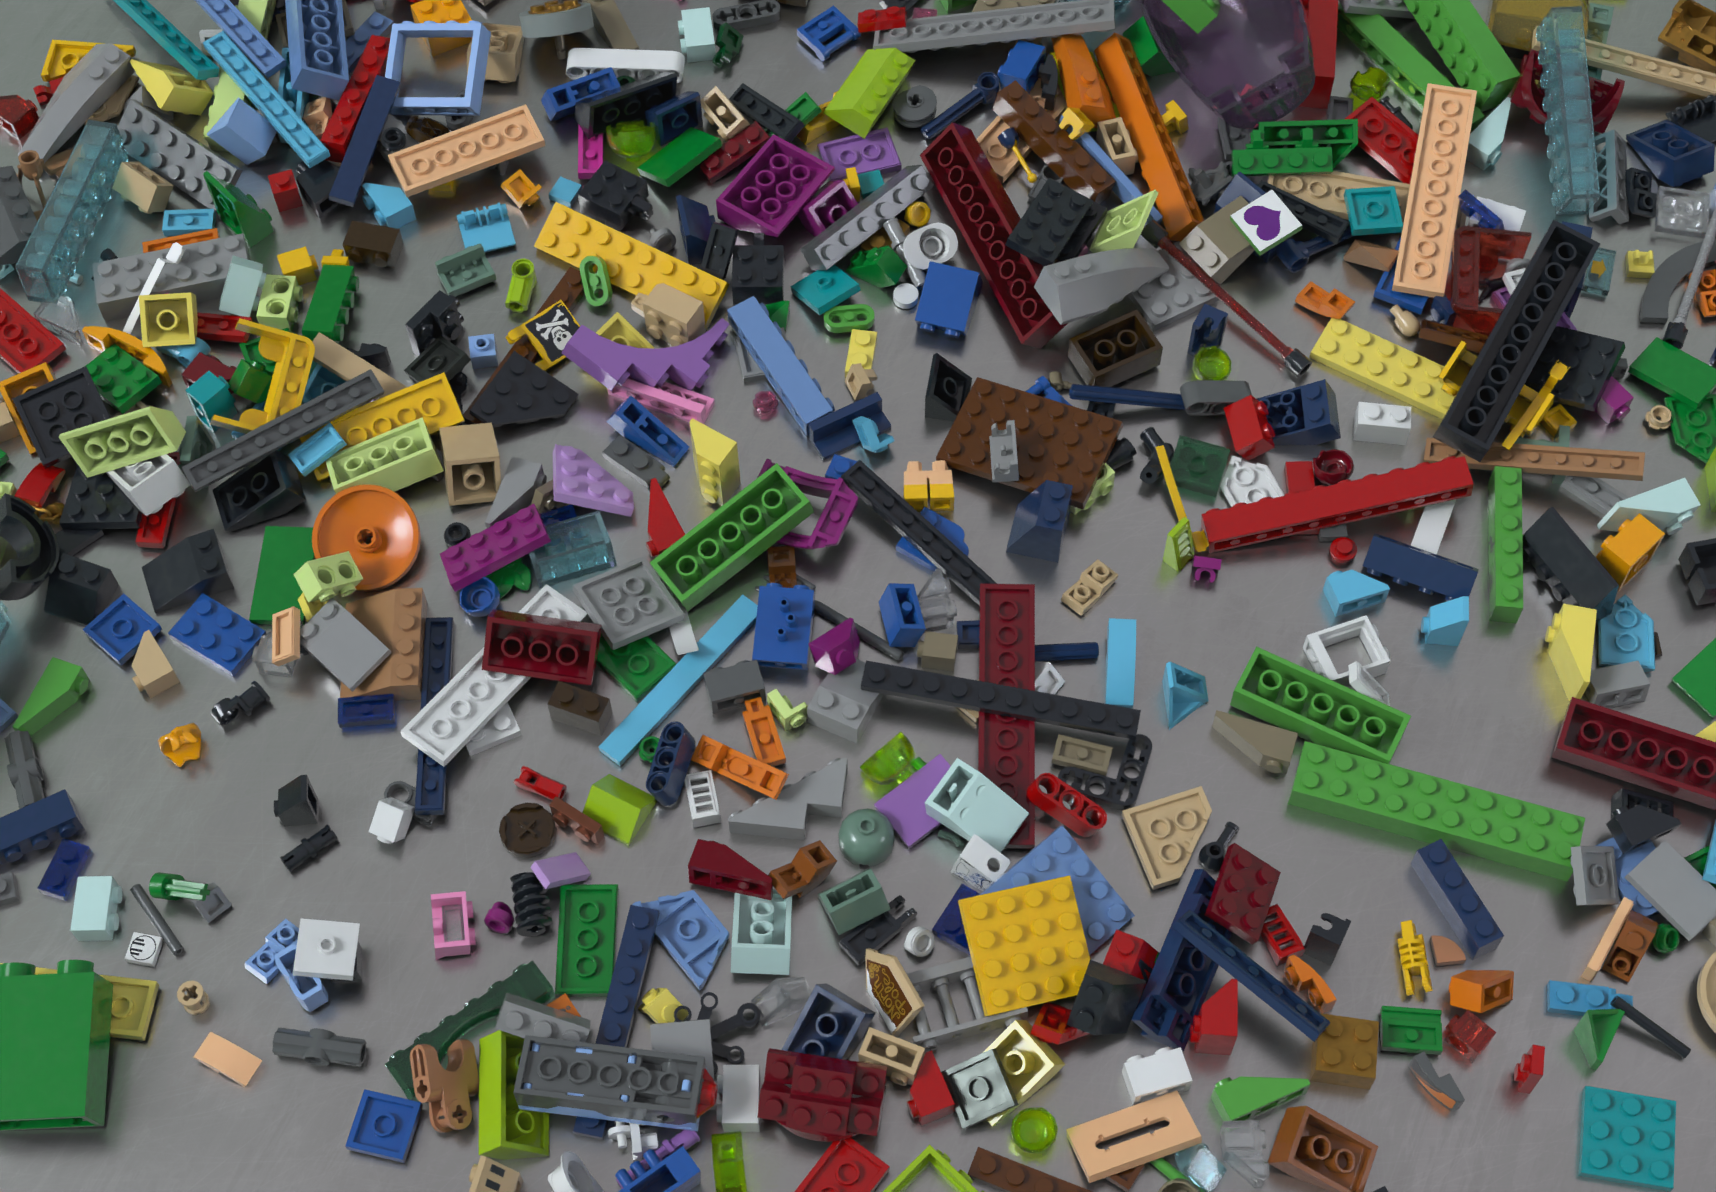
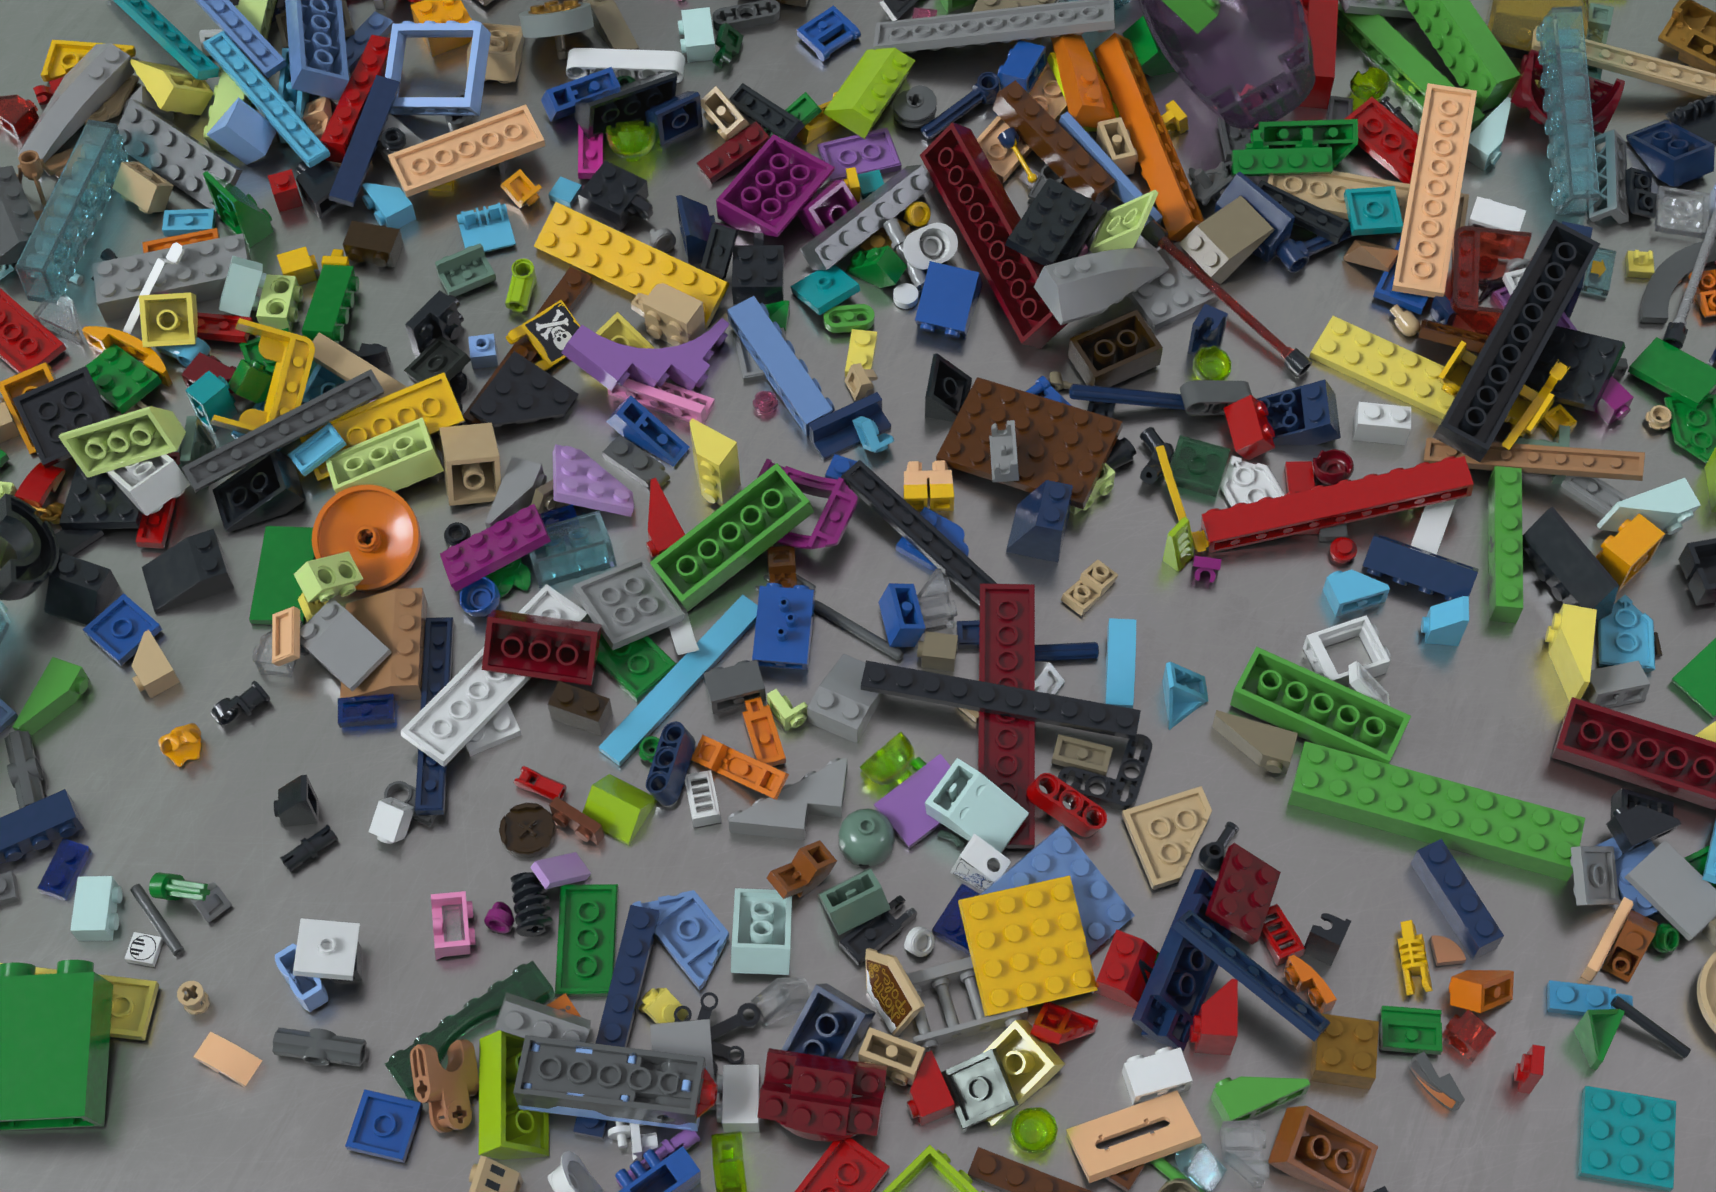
blue plate [168,593,268,677] -> none
light blue slope [245,918,299,984] -> none
dark brown tile [405,116,450,143] -> none
bright green plate [579,256,612,306] -> none
green tile [637,127,722,187] -> none
dark red slope [688,839,773,900] -> none
magenta slope [809,618,860,675] -> none
red plate [857,6,907,33] -> none
black slope [1038,54,1058,111] -> none
yellow tile [1059,107,1094,140] -> none
black slope [1066,959,1146,1035] -> none
tile [1230,190,1302,256] -> none
orange slope [1295,281,1355,319] -> none
clear blue plate [1458,189,1504,236] -> none

